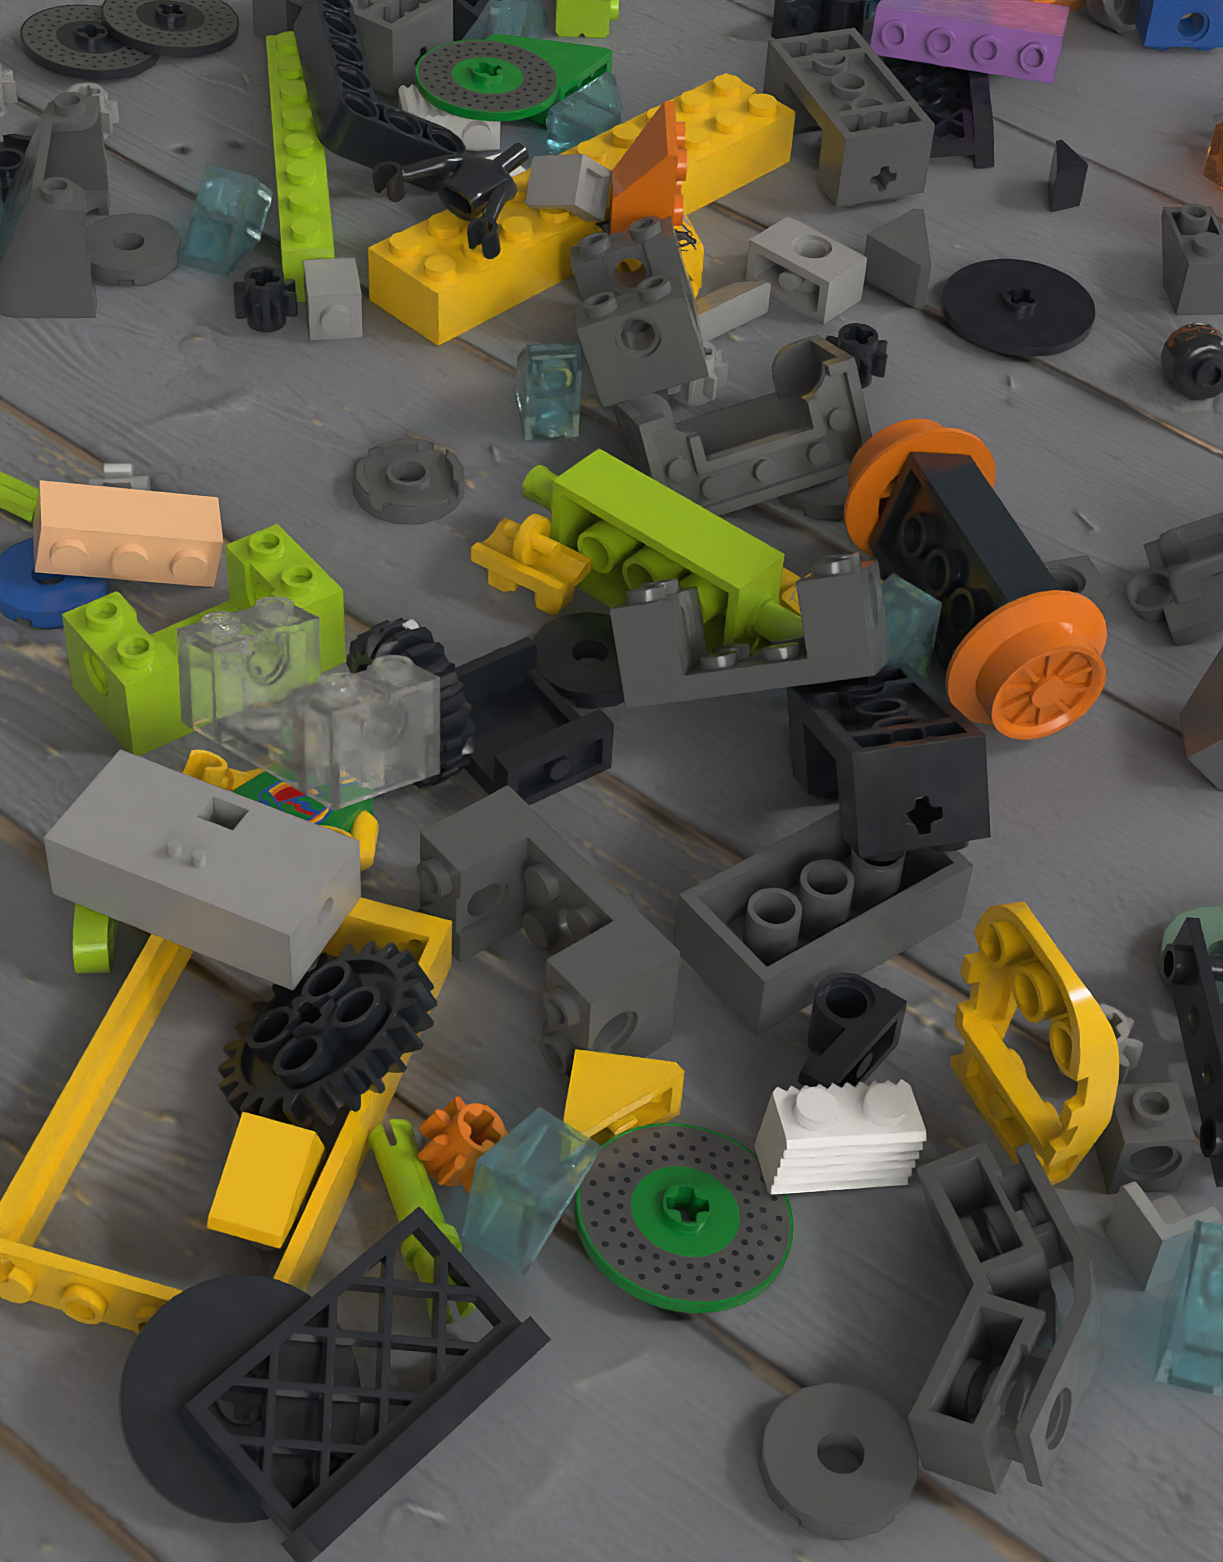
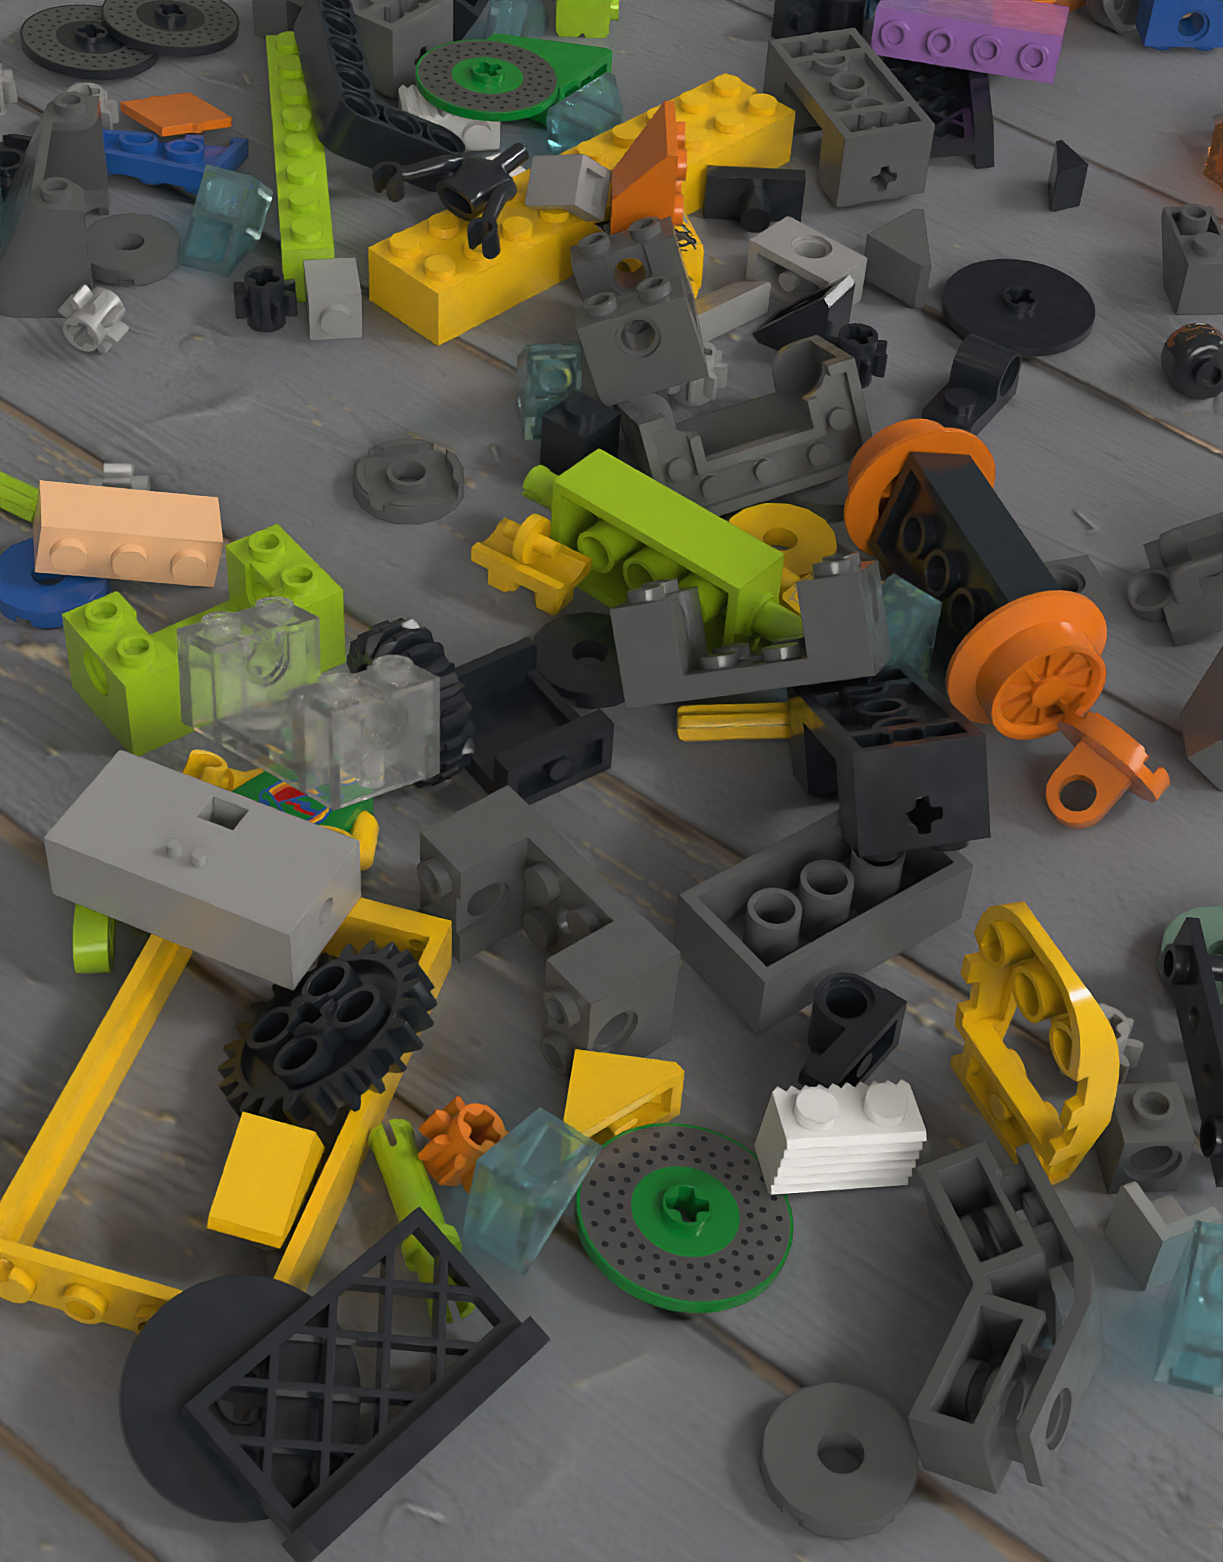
none -> light grey gear [58,284,129,354]
none -> blue wing [103,129,249,194]
none -> orange piece [120,92,232,137]
none -> black brick [540,390,621,476]
none -> yellow axle [676,702,790,742]
none -> black tile [703,165,806,233]
none -> yellow tile [729,503,837,578]
none -> black slope [752,274,855,351]
none -> black plate [921,333,1022,436]
none -> orange tile [1045,704,1171,829]

